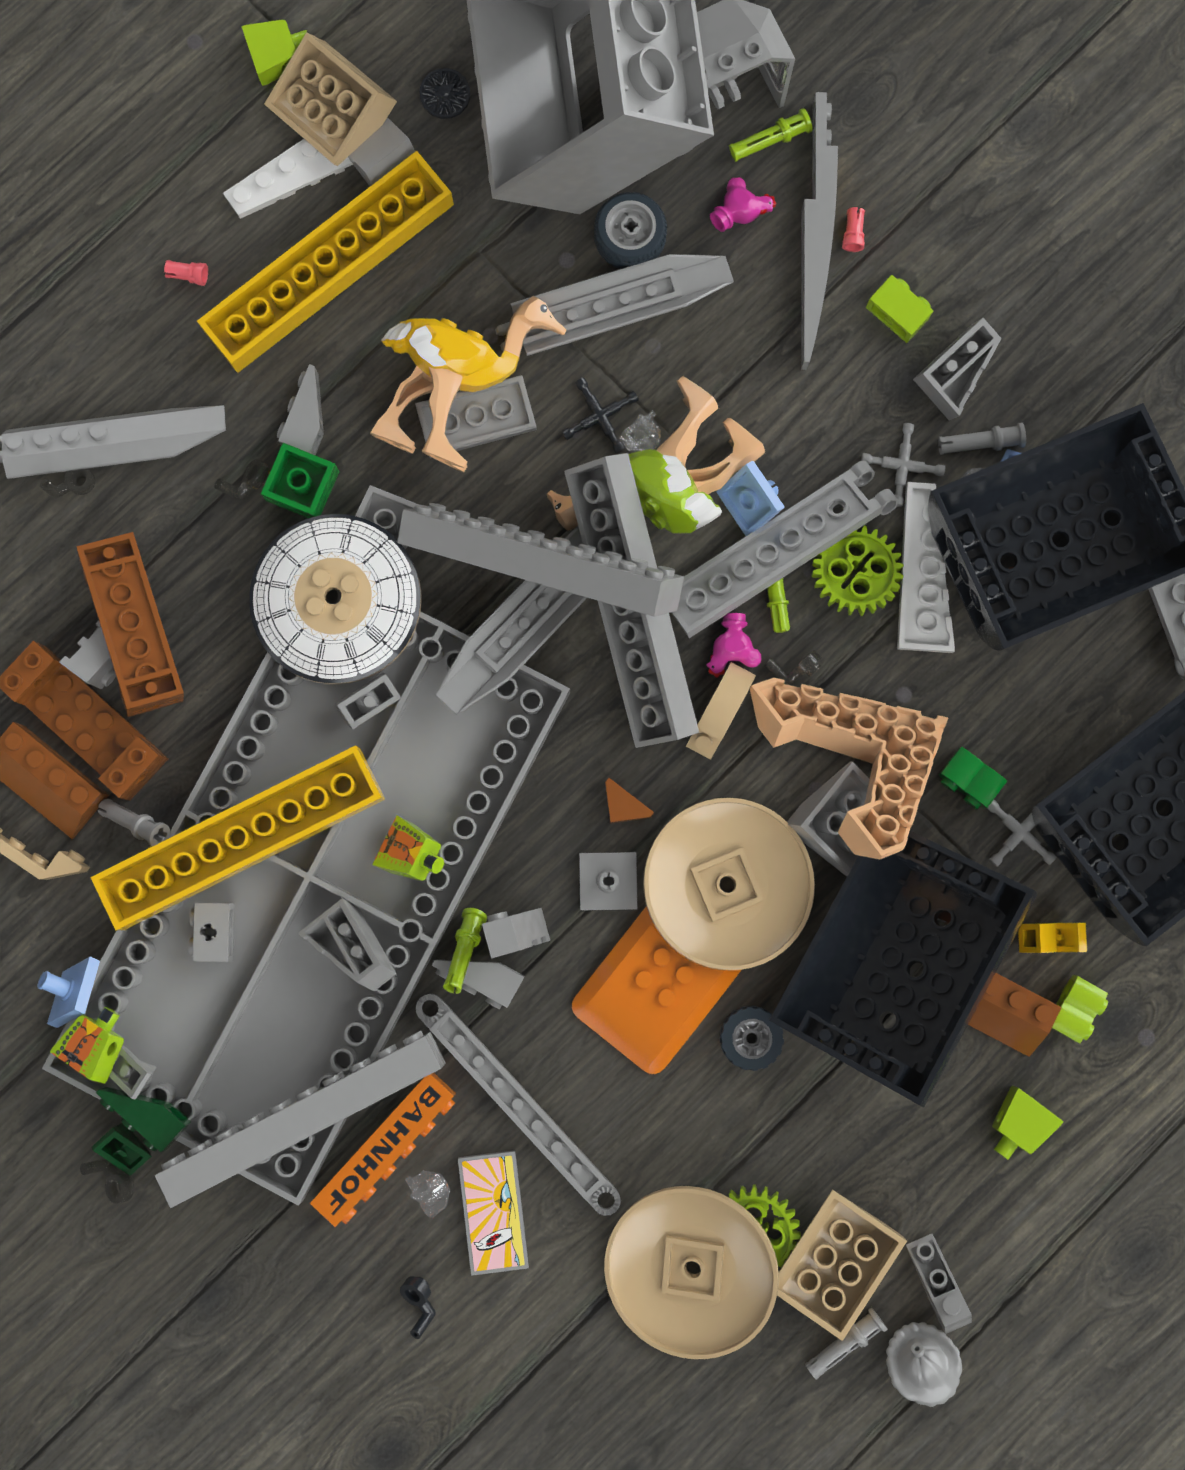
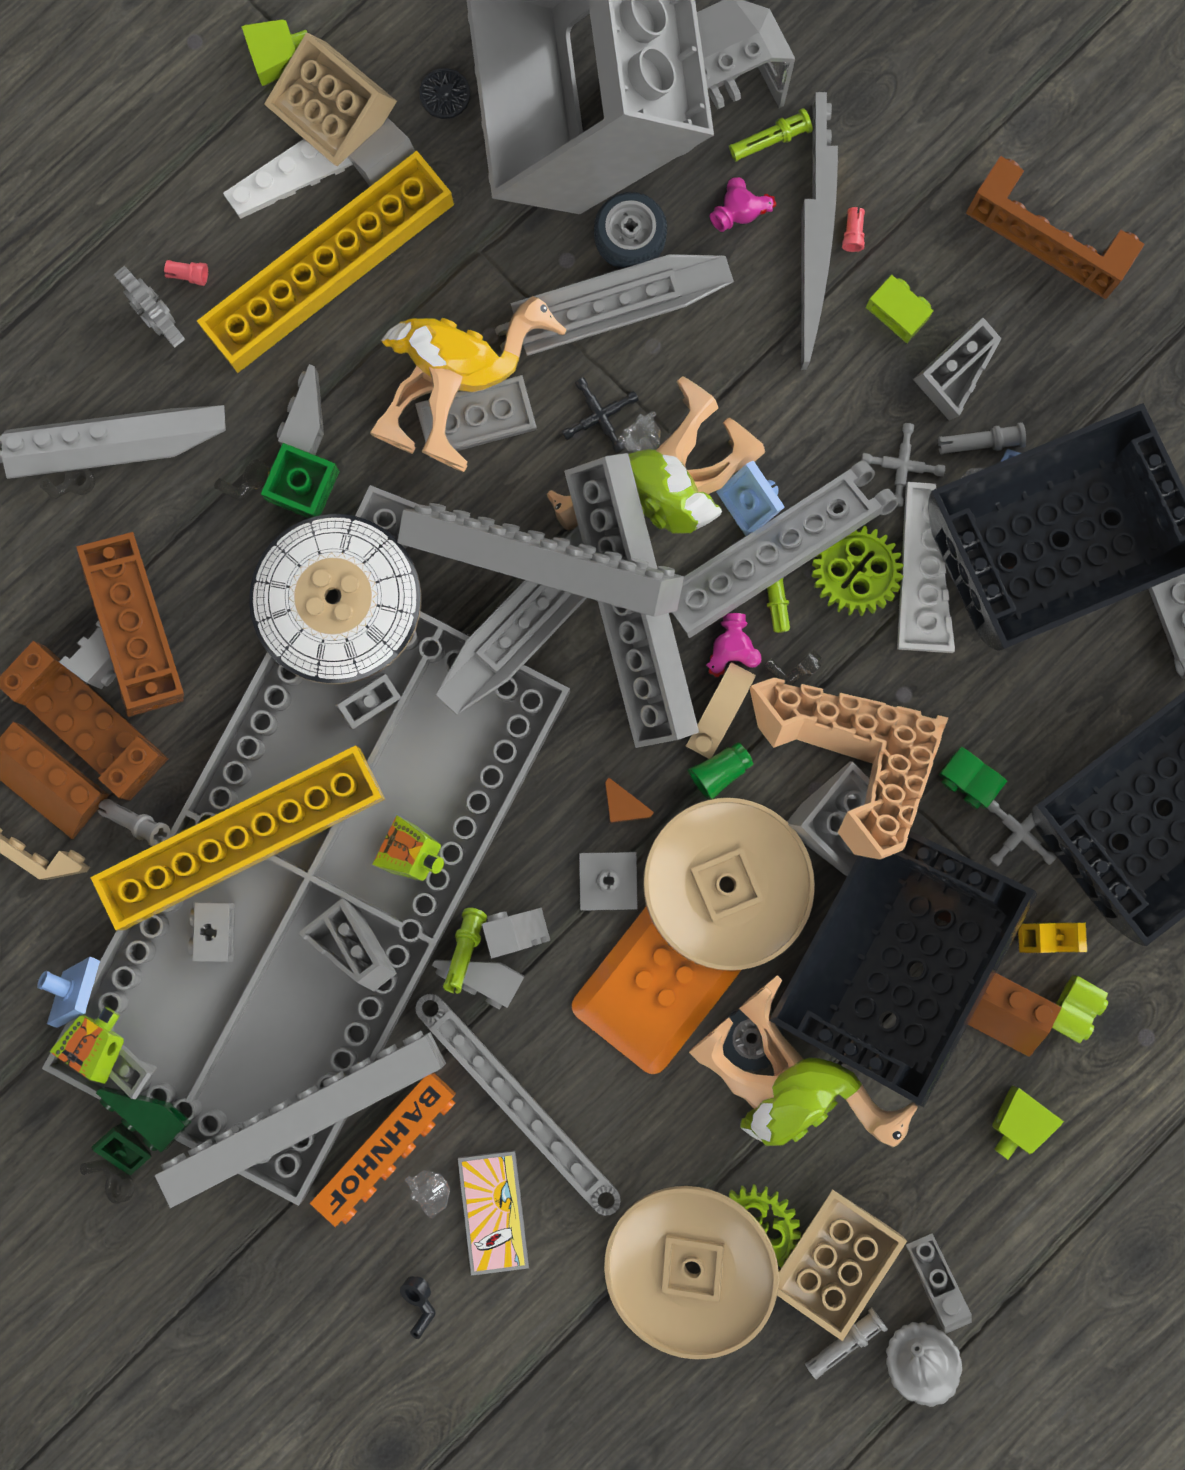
none -> light grey gear [114,266,185,348]
none -> green plant [688,742,754,800]
none -> animal [689,975,918,1147]
none -> dark orange plate [966,156,1145,299]

